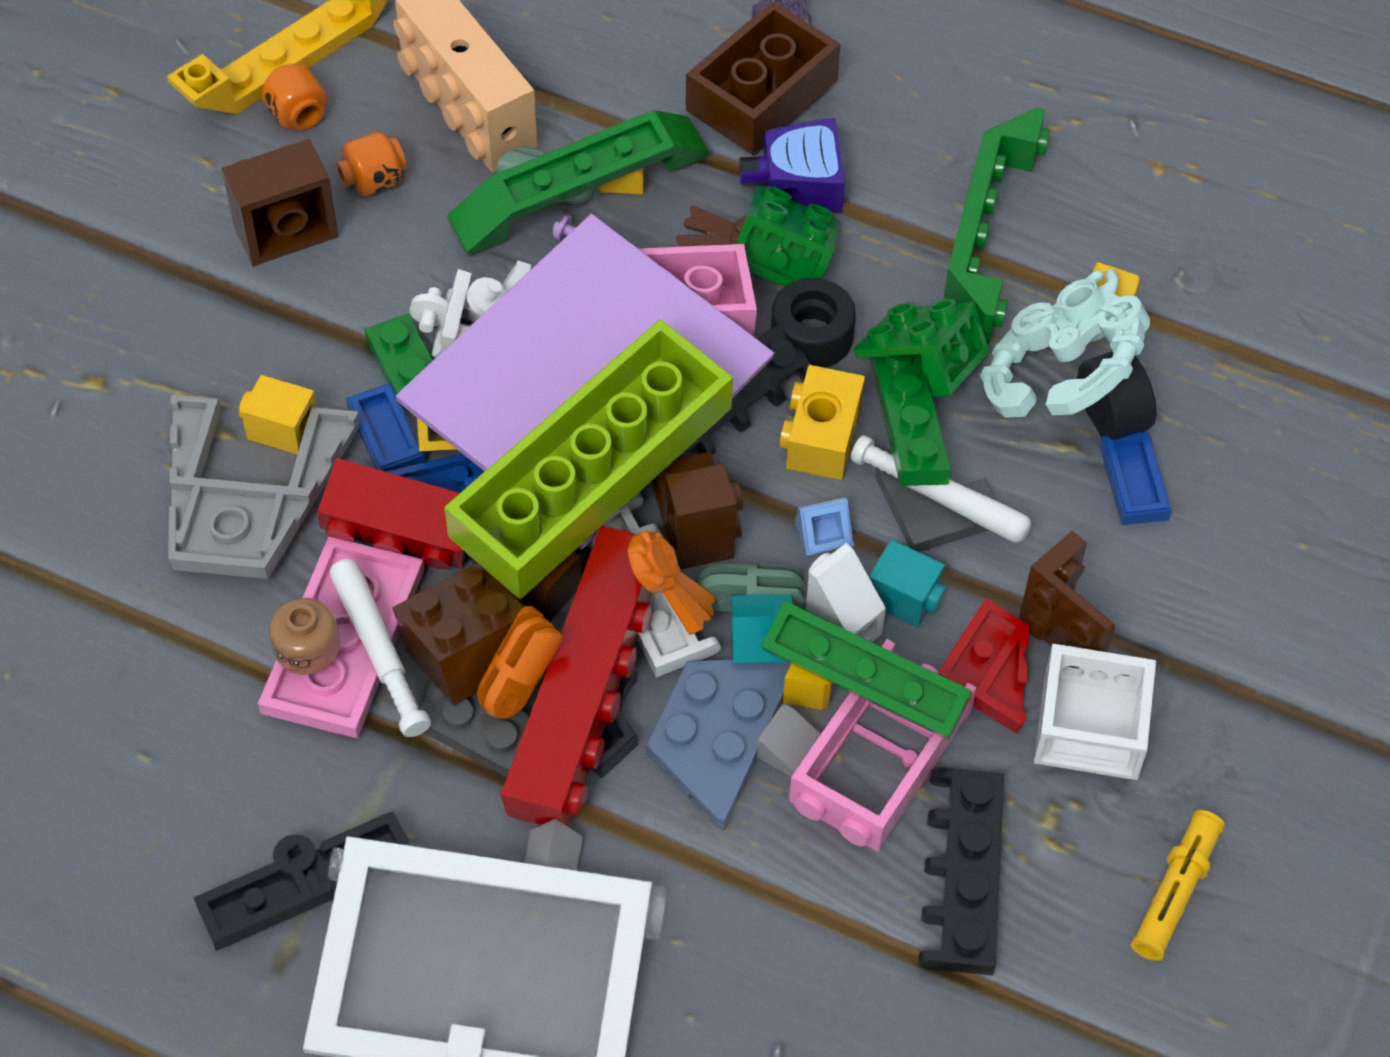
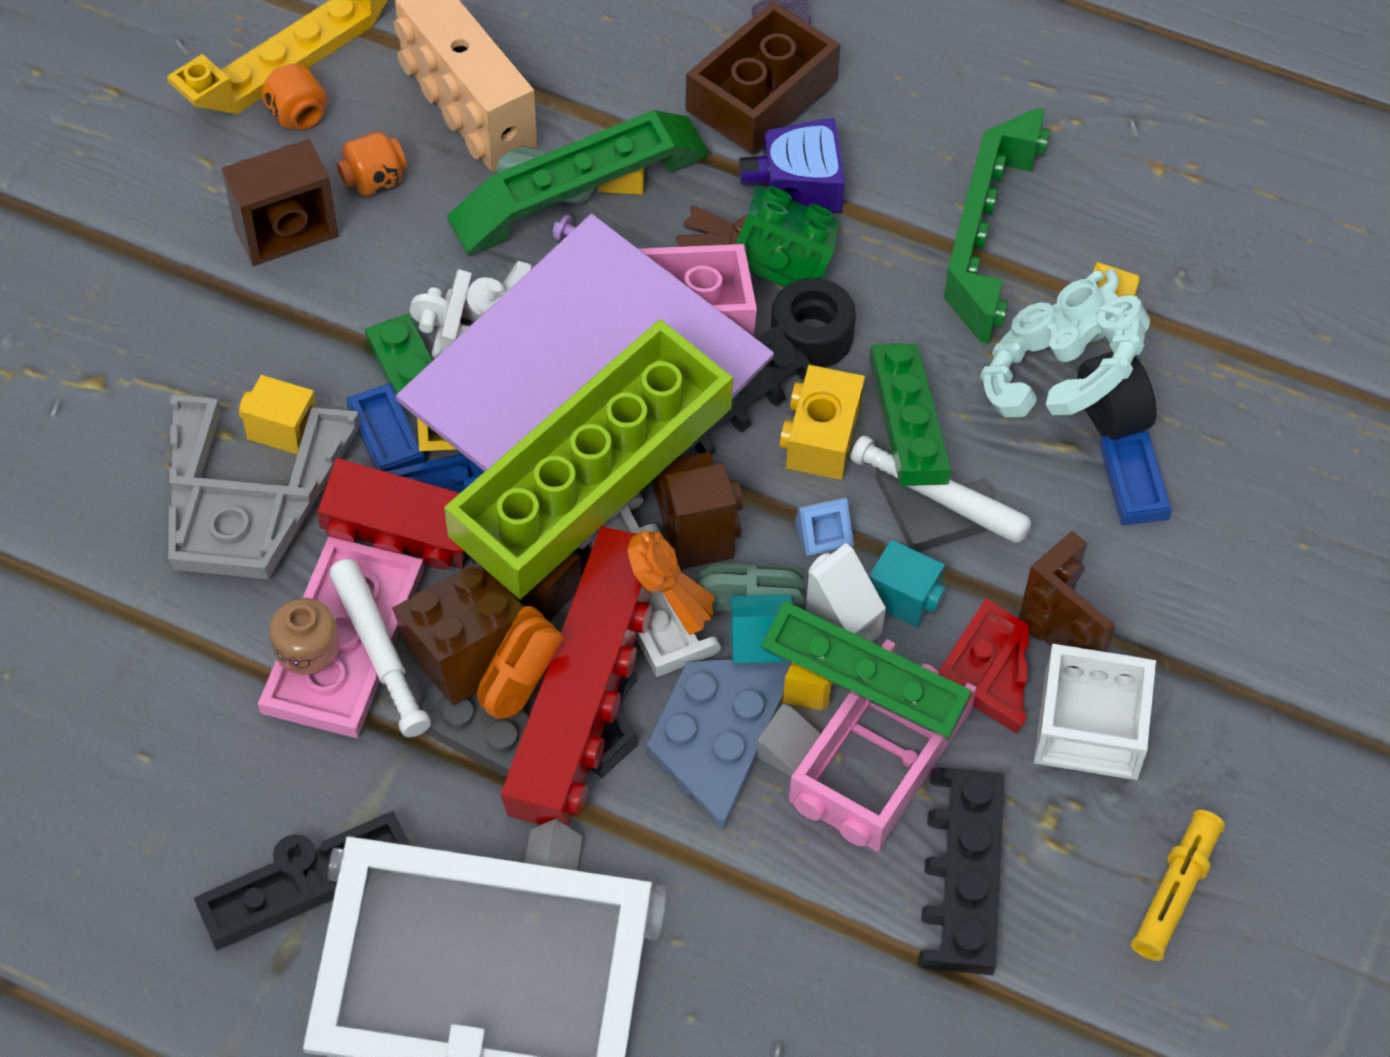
green bracket [854,299,990,397] -> none

